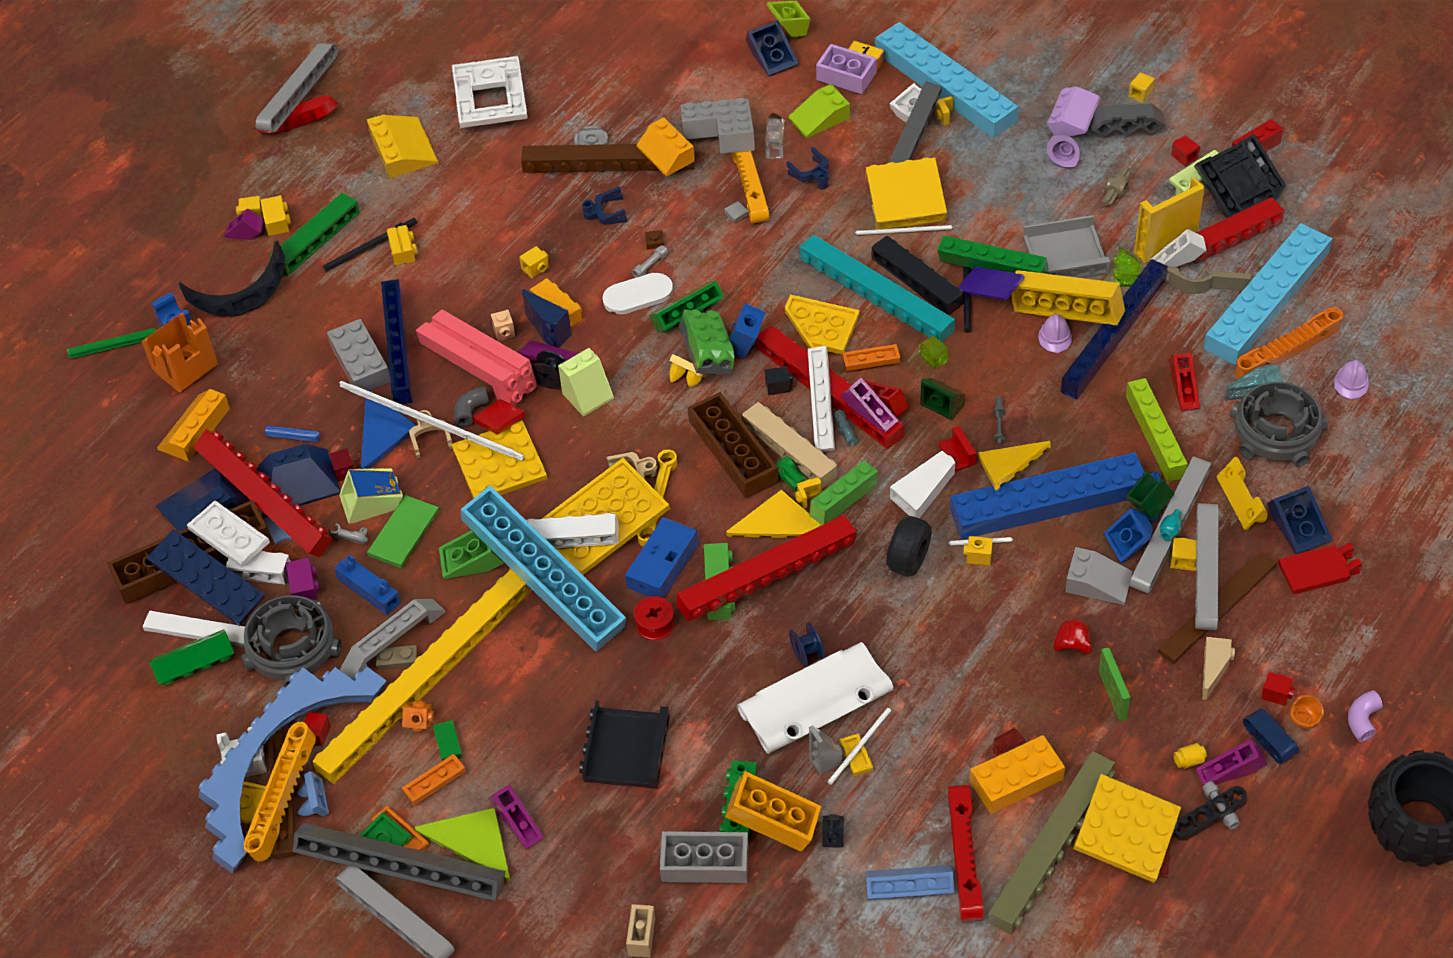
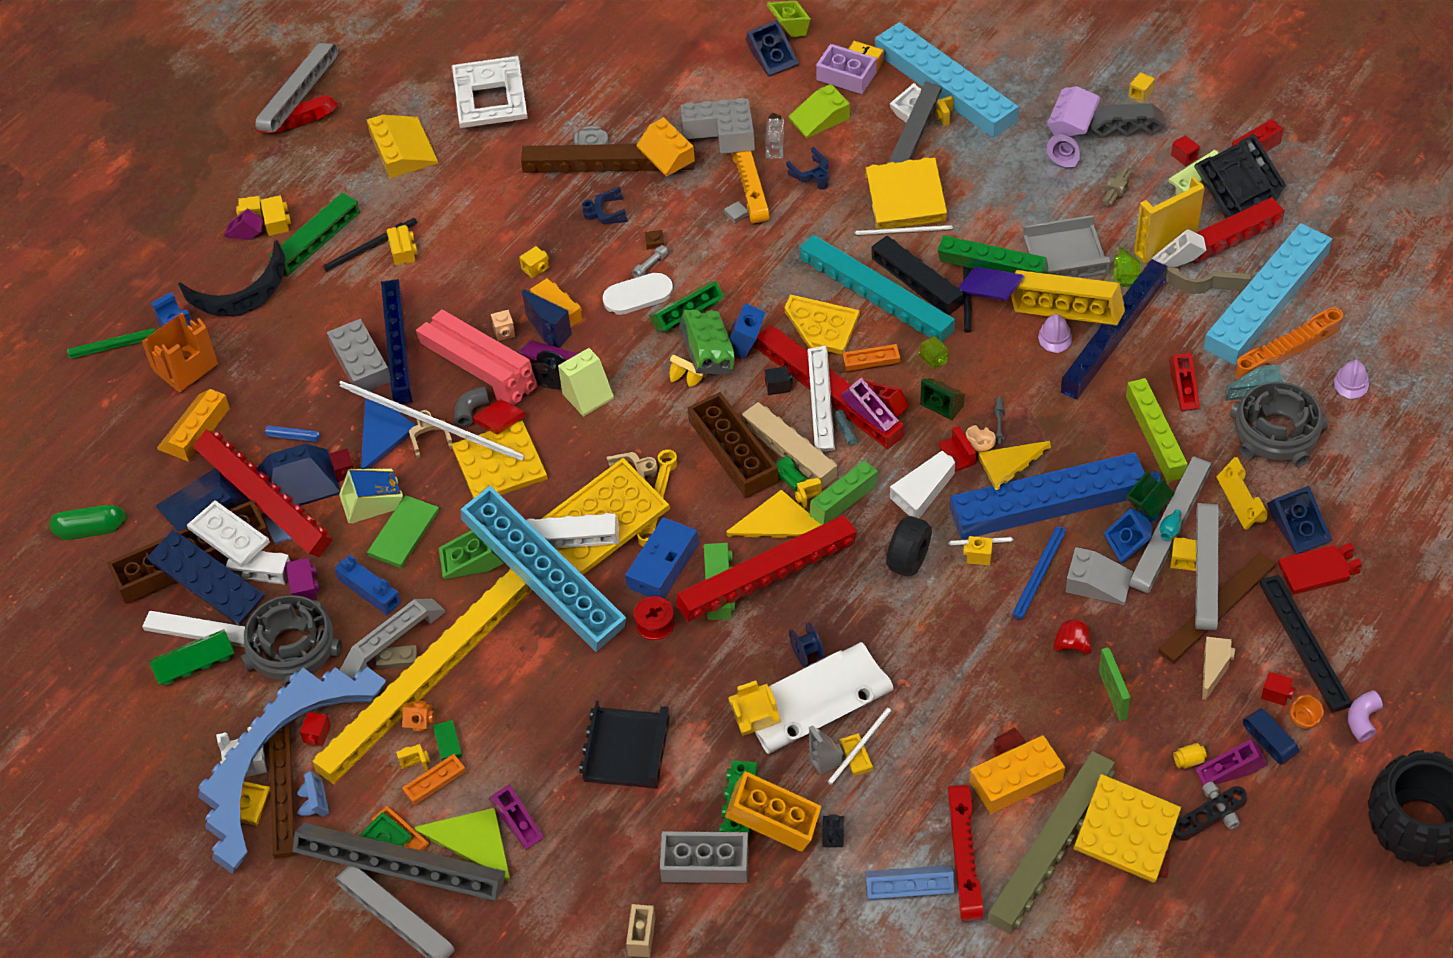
light orange gear [243,722,316,862] -> none
light grey piece [330,523,368,545] -> none
none -> green brick [49,505,127,540]
none -> yellow bracket [396,744,430,772]
none -> yellow panel [728,681,781,736]
none -> light nougat hair [966,425,996,452]
none -> blue axle [1012,526,1066,620]
none -> black plate [1260,575,1352,713]

